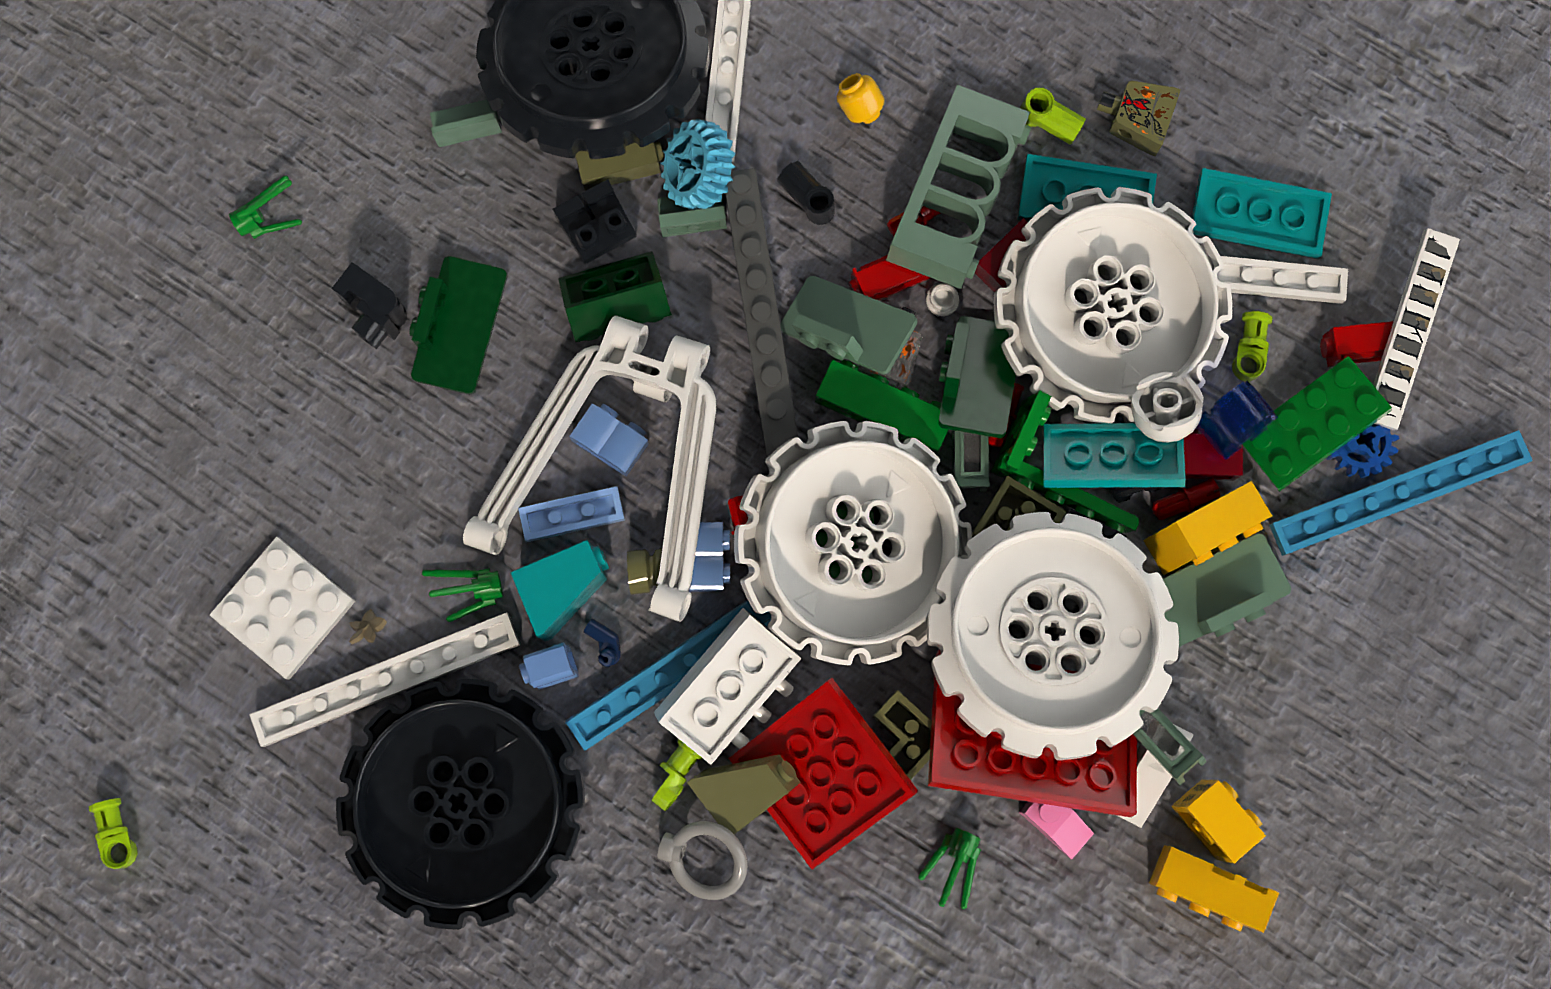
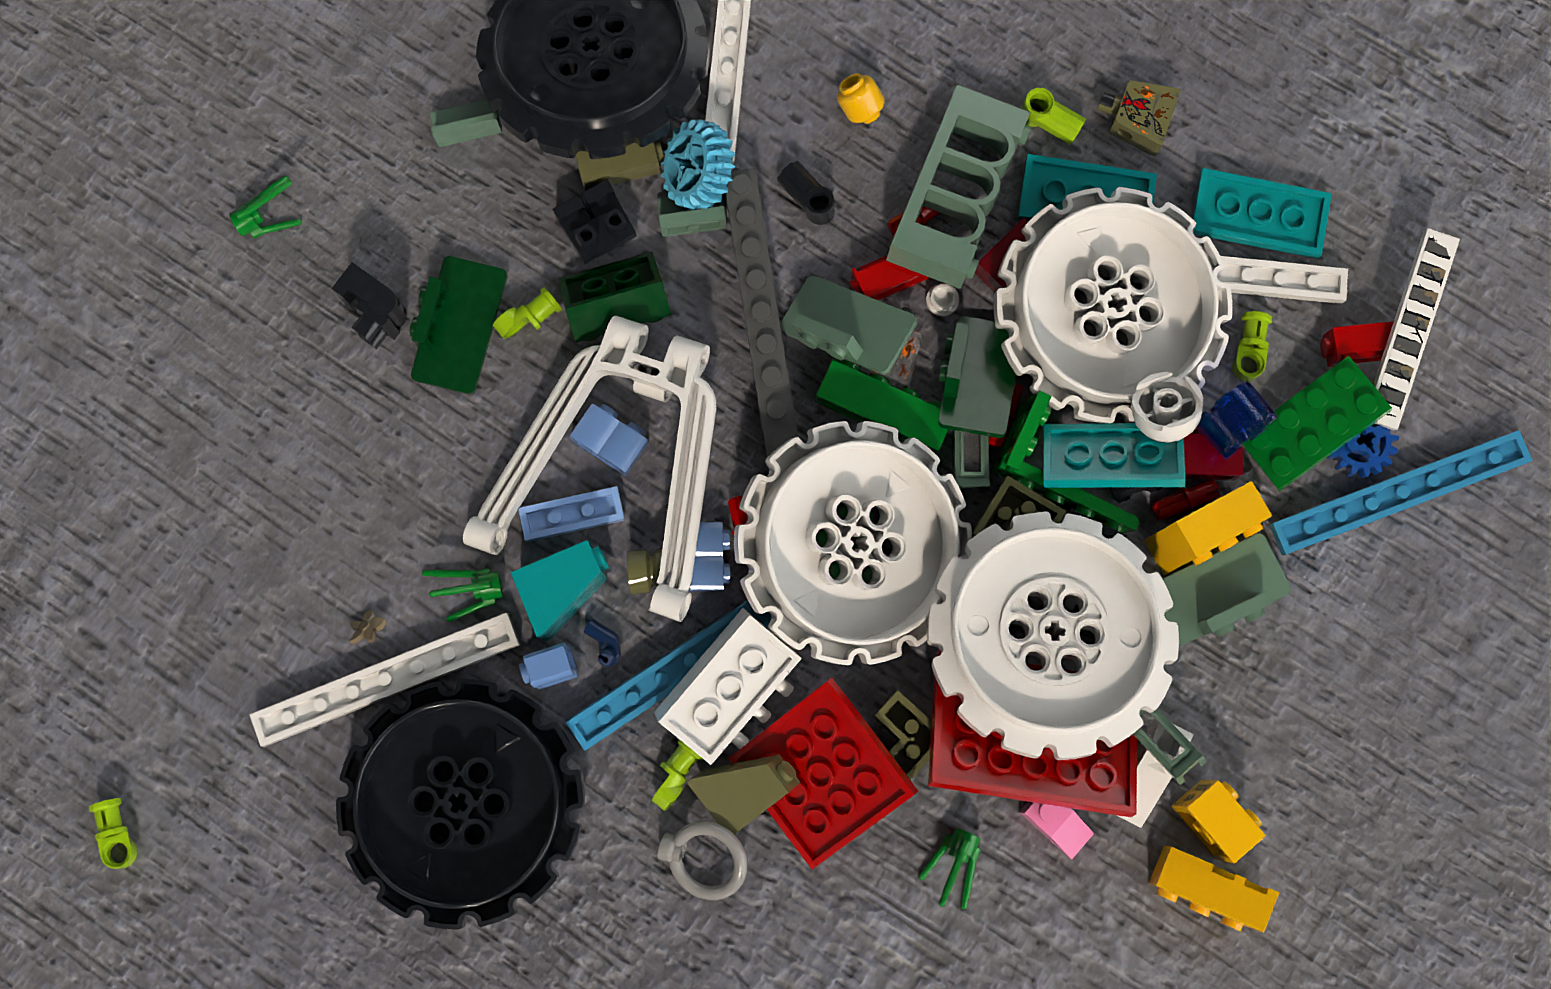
white plate [210,537,356,680] -> none
none -> lime connector [493,287,563,339]

